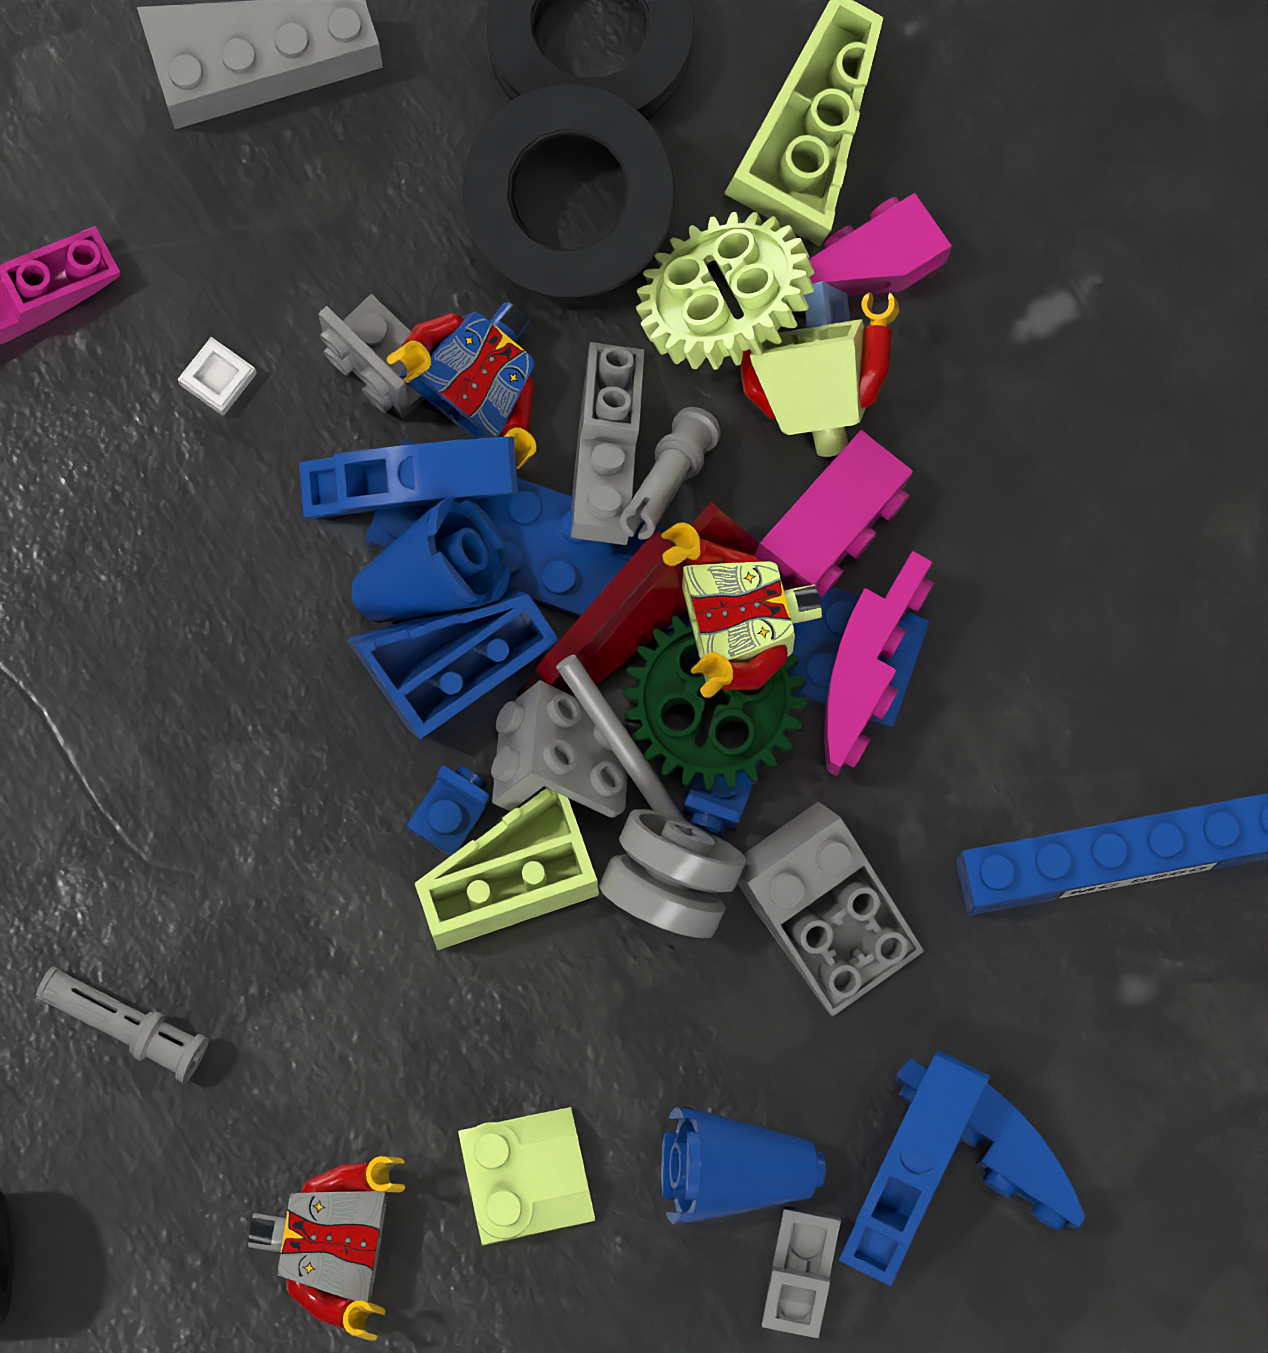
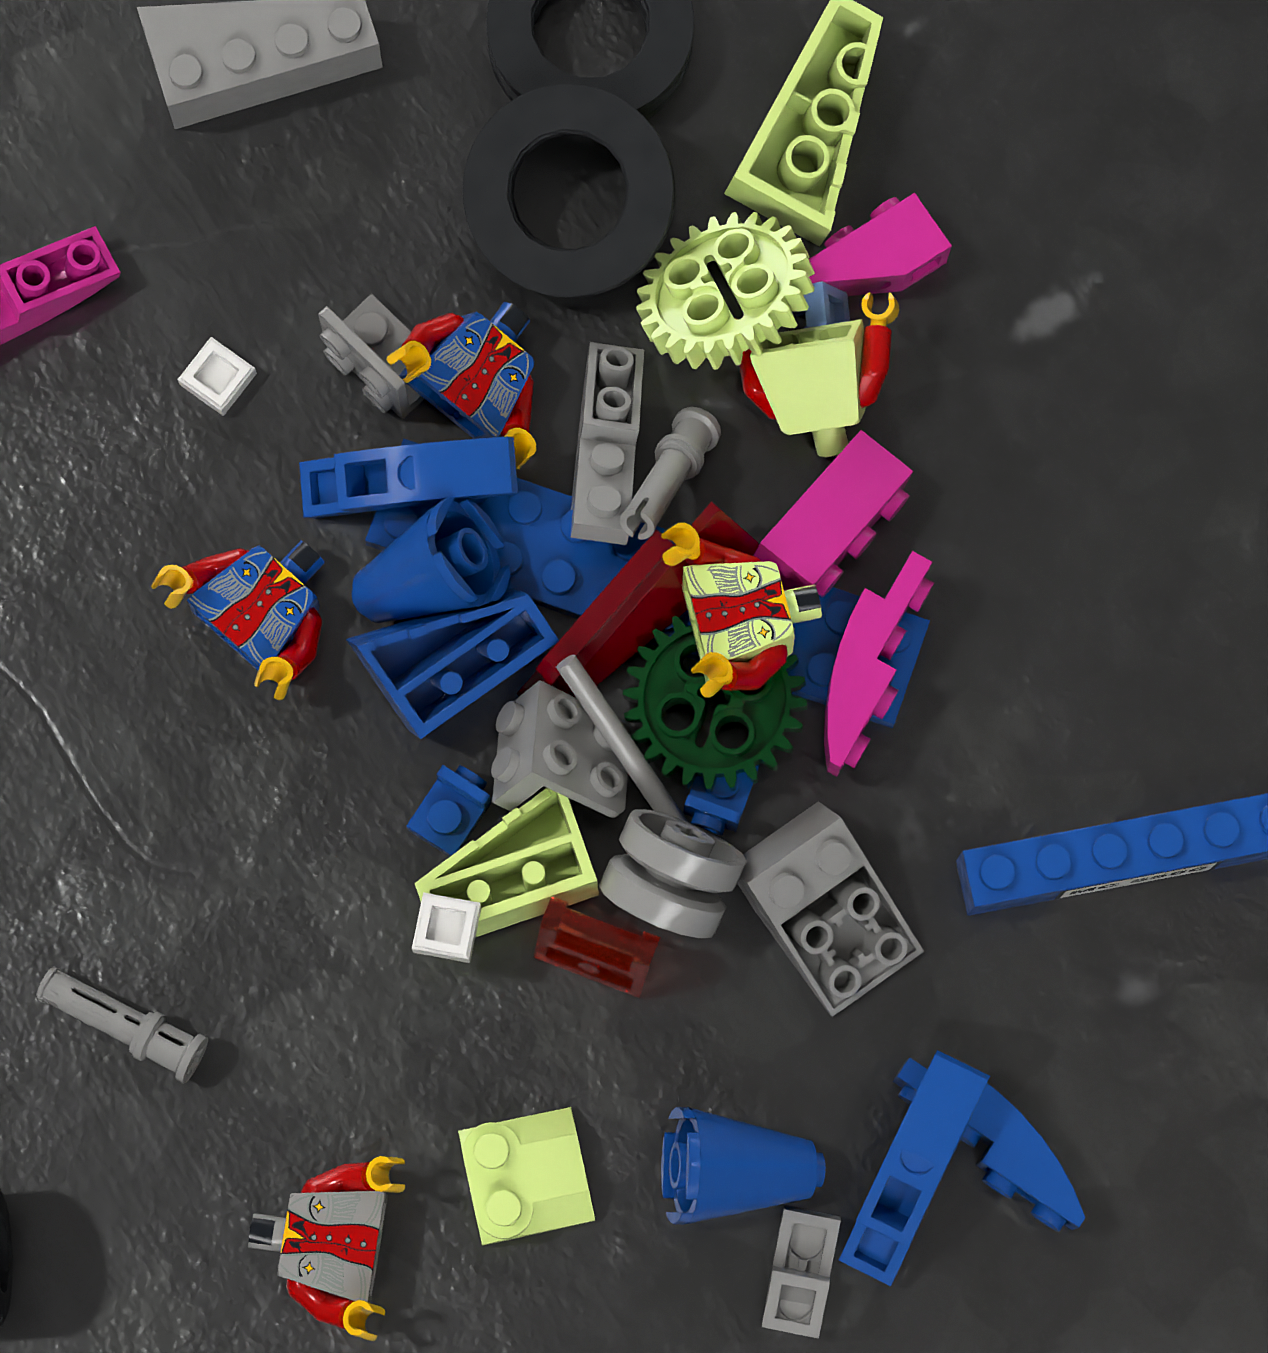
none -> torso [151,540,325,700]
none -> white tile [412,892,481,963]
none -> clear red plate [533,896,661,998]

